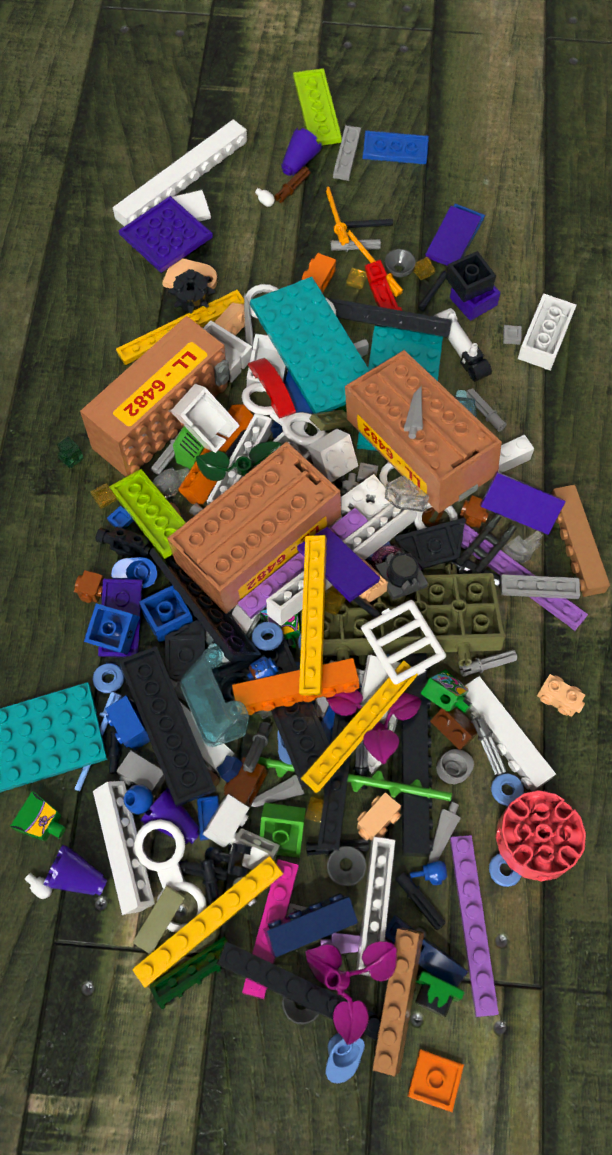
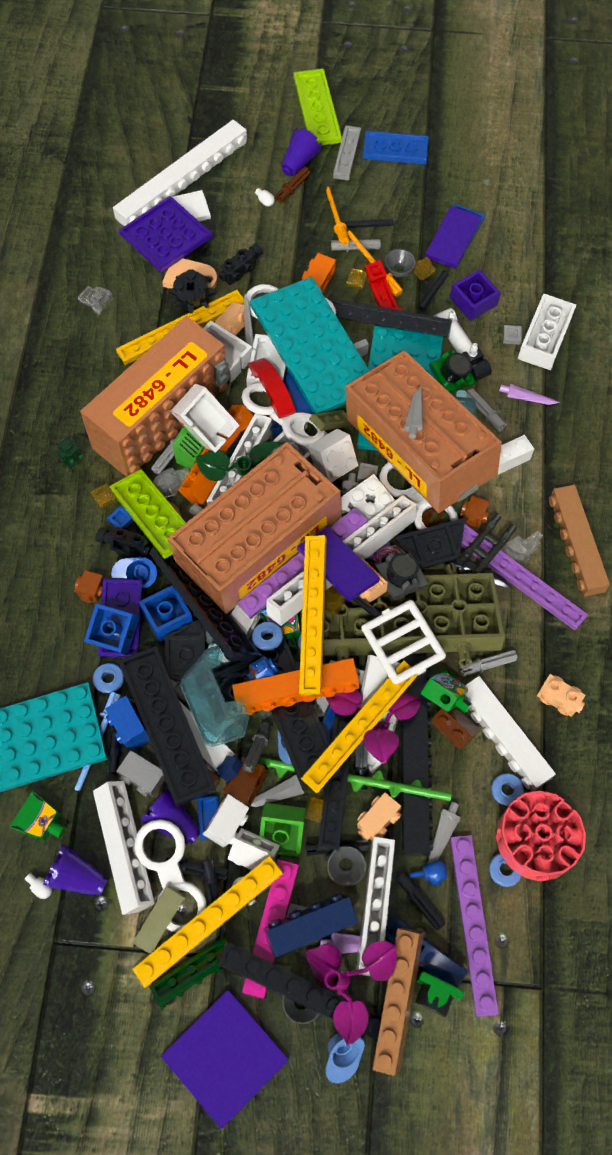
blue piece [124,784,154,814] -> none
black bar [205,843,252,877] -> none
clear slope [384,475,429,512] -> none
orange tile [407,1049,464,1112] -> none
light grey hat [436,749,474,784] -> none
black brick [445,251,496,303] -> none
axle [472,715,506,775] -> none
dark purple tile [480,471,566,535] -> none
light grey plate [500,575,580,599] -> none
none -> clear brick [77,286,113,313]
none -> dark purple tile [161,990,289,1129]
none -> black brick [218,243,263,285]
none -> piece [429,350,476,393]
none -> lavender bar [499,384,560,405]

